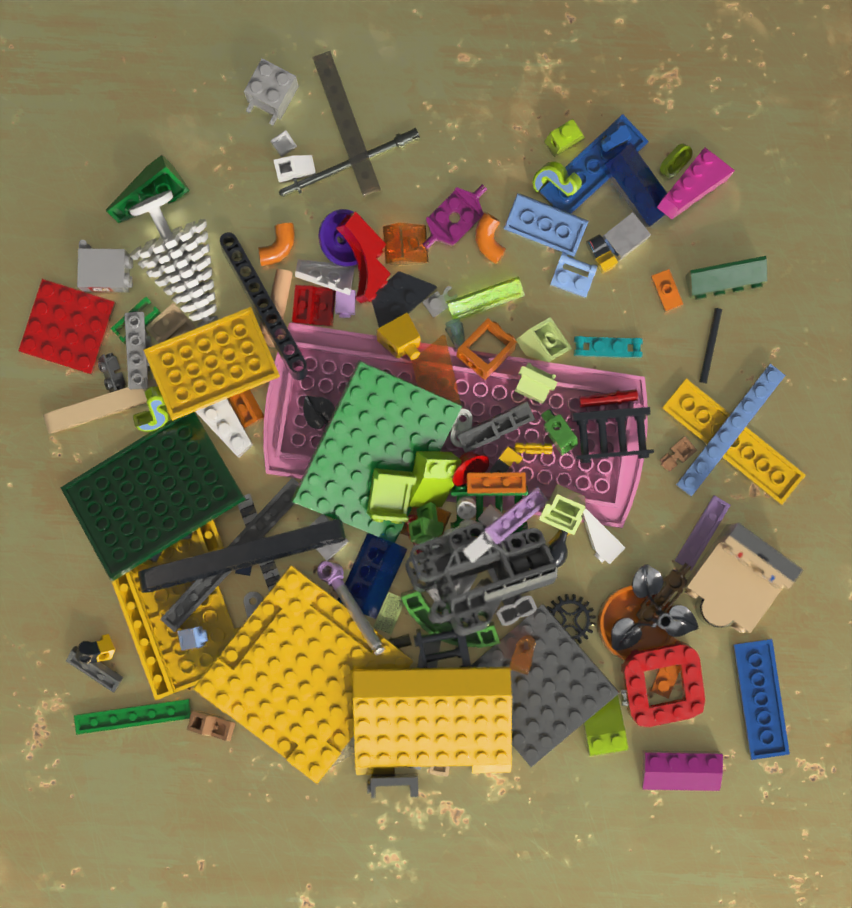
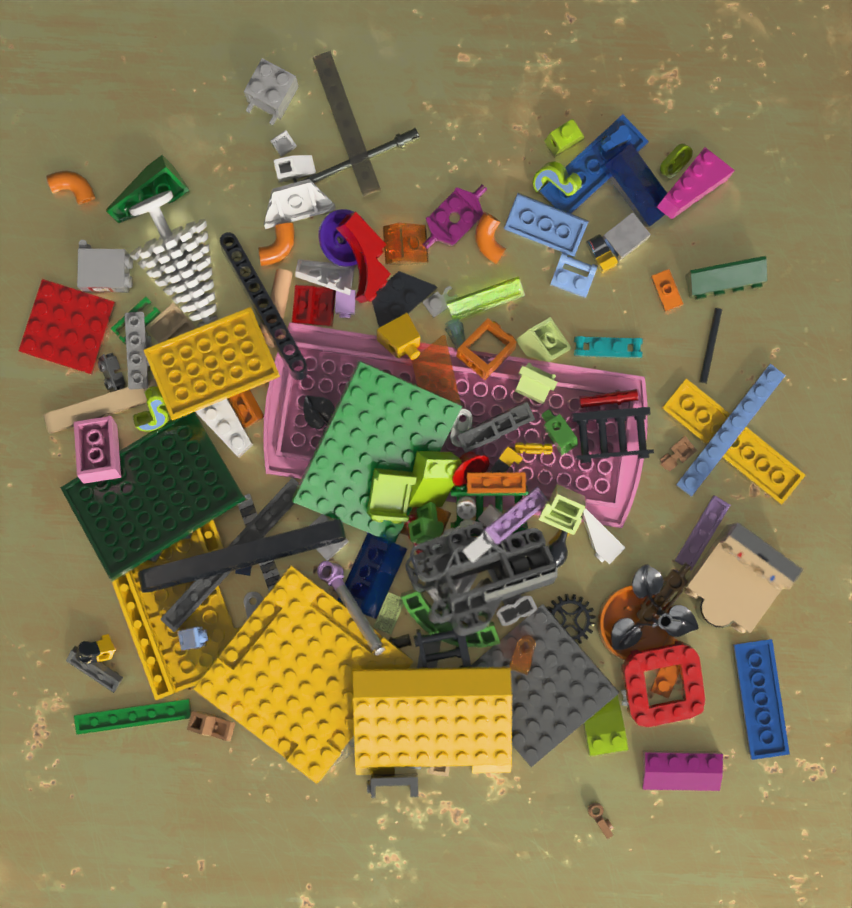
none -> orange cylinder [46,170,96,205]
none -> bright pink brick [74,416,121,484]
none -> white wing [264,179,336,229]
none -> medium nougat plate [587,802,614,839]

